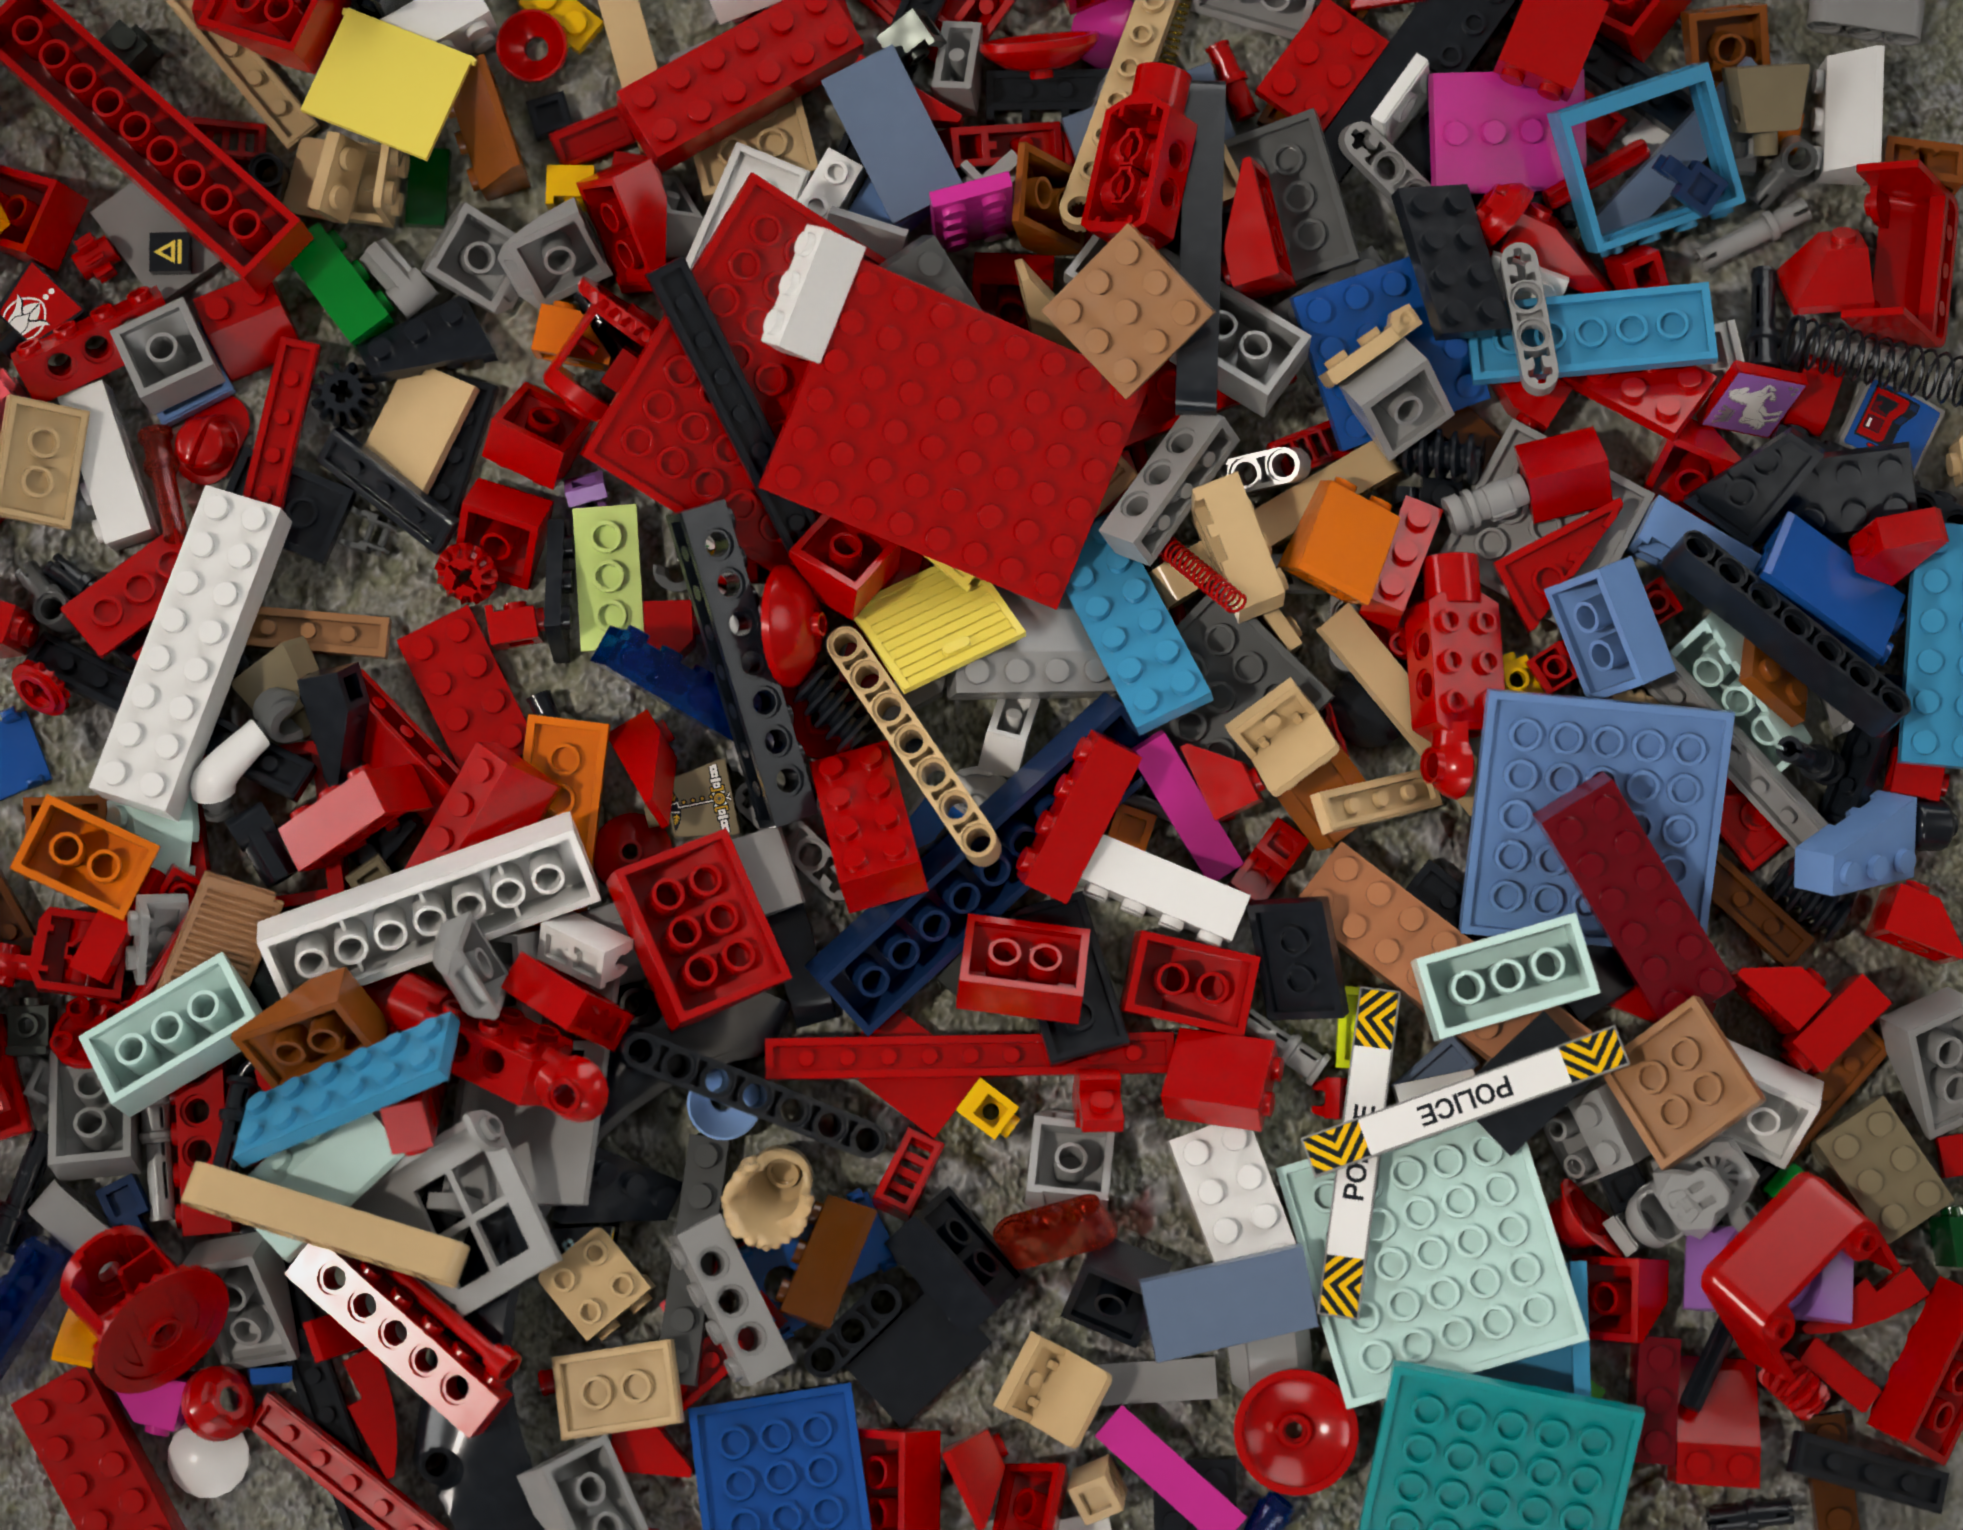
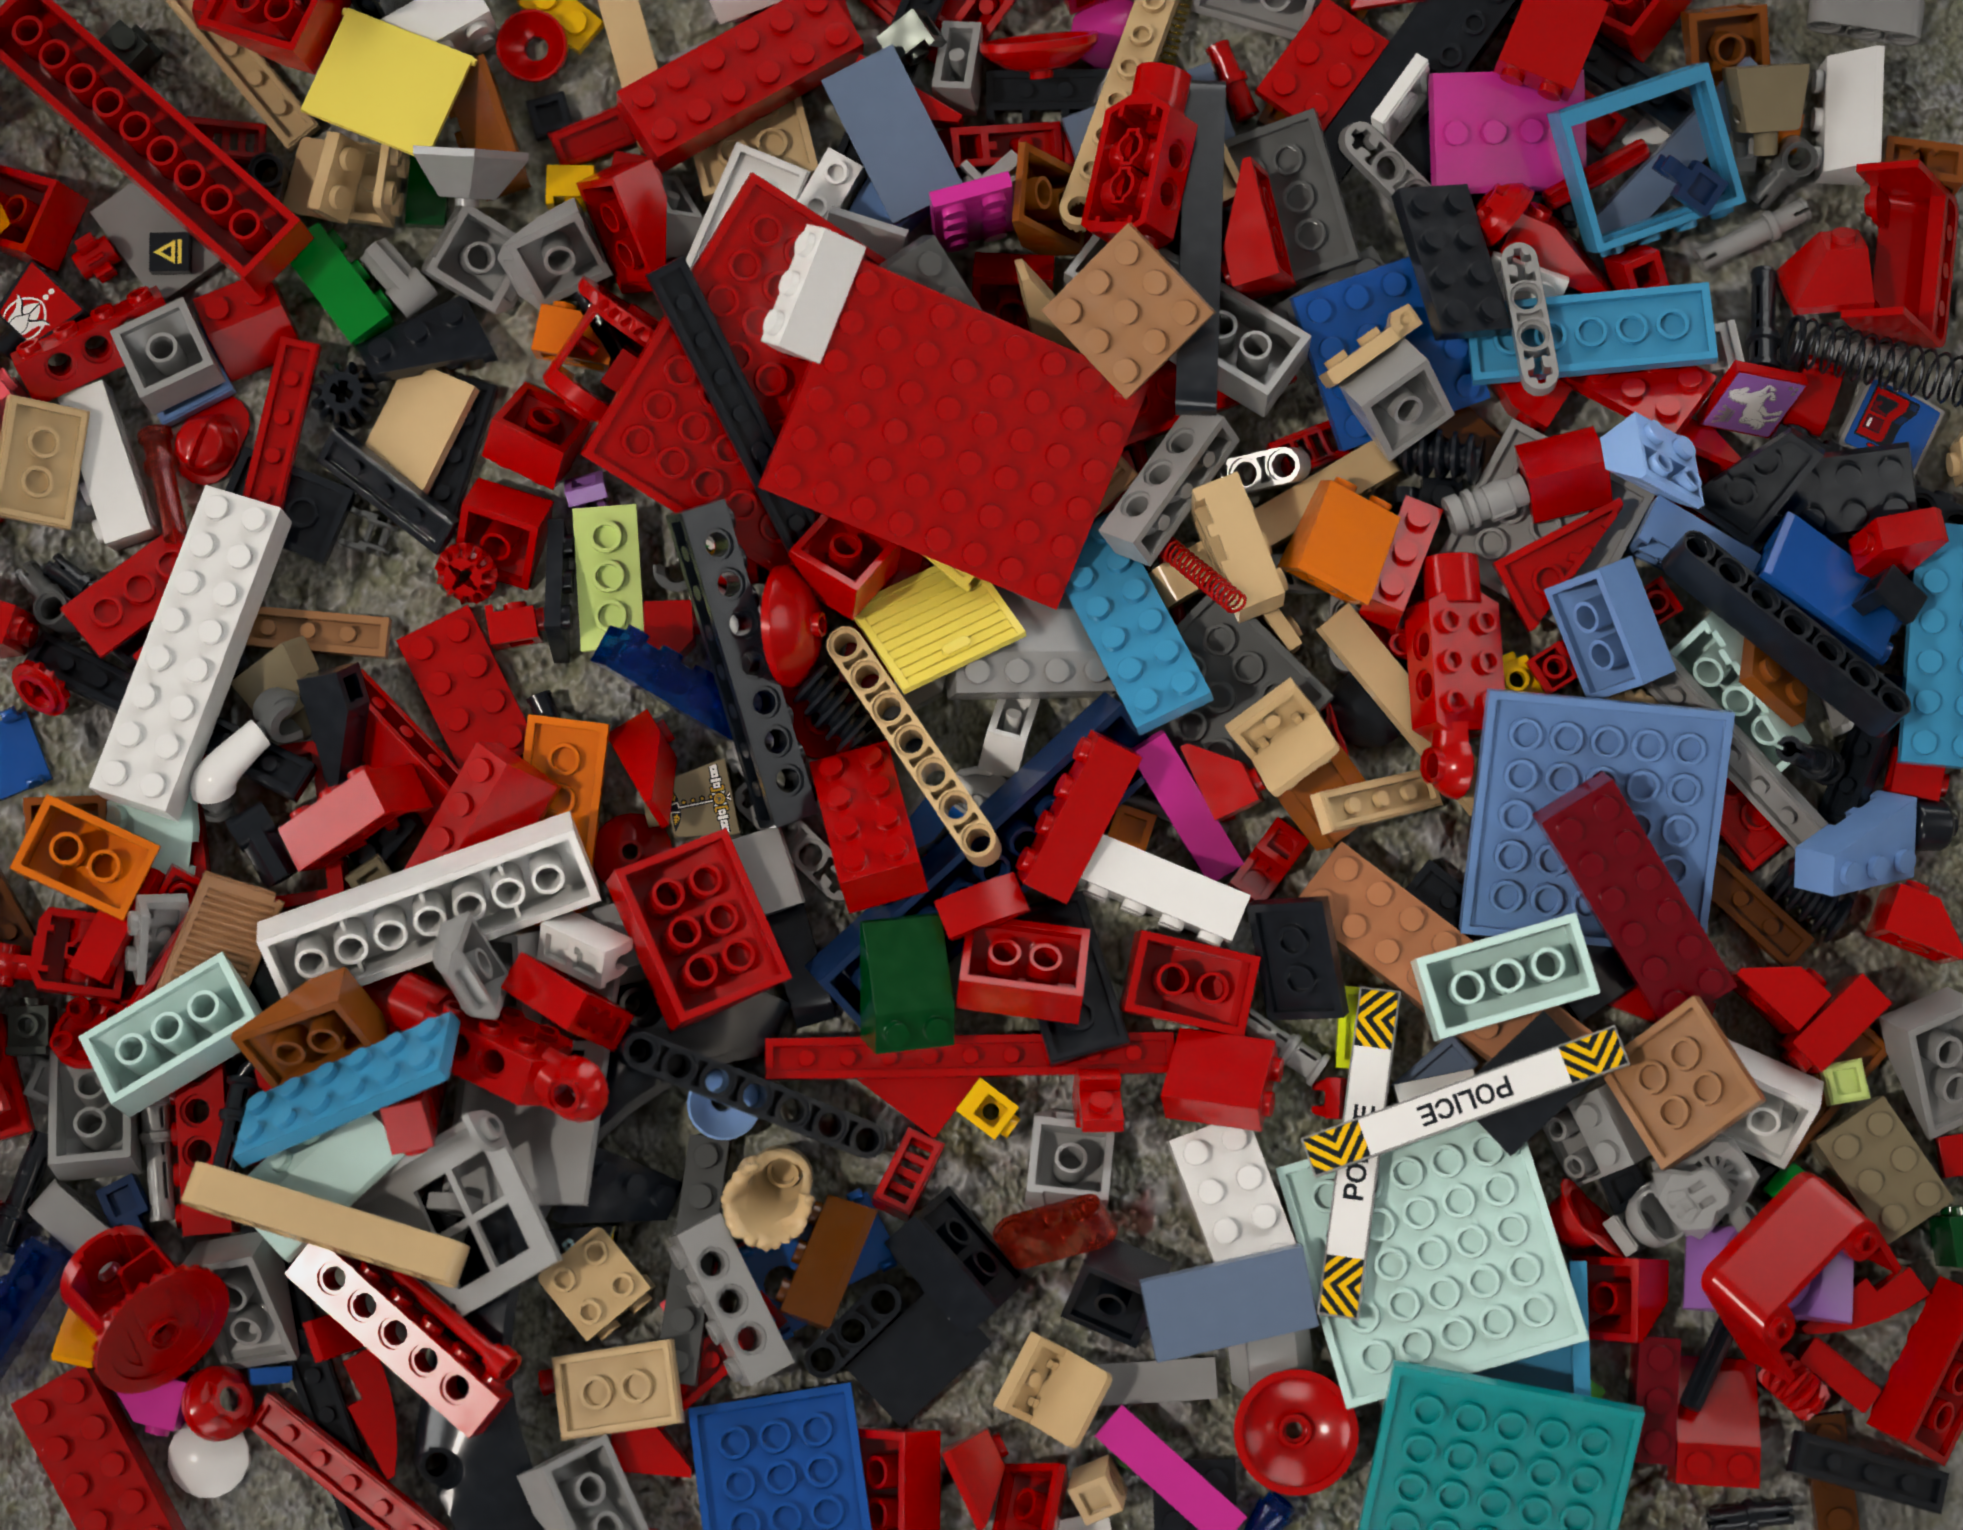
none -> light grey slope [413,145,529,207]
none -> dark green slope [860,913,954,1054]
none -> red slope [934,872,1031,941]
none -> light blue slope [1600,412,1705,509]
none -> yellowish green tile [1820,1058,1870,1107]
none -> black panel [1851,564,1928,625]

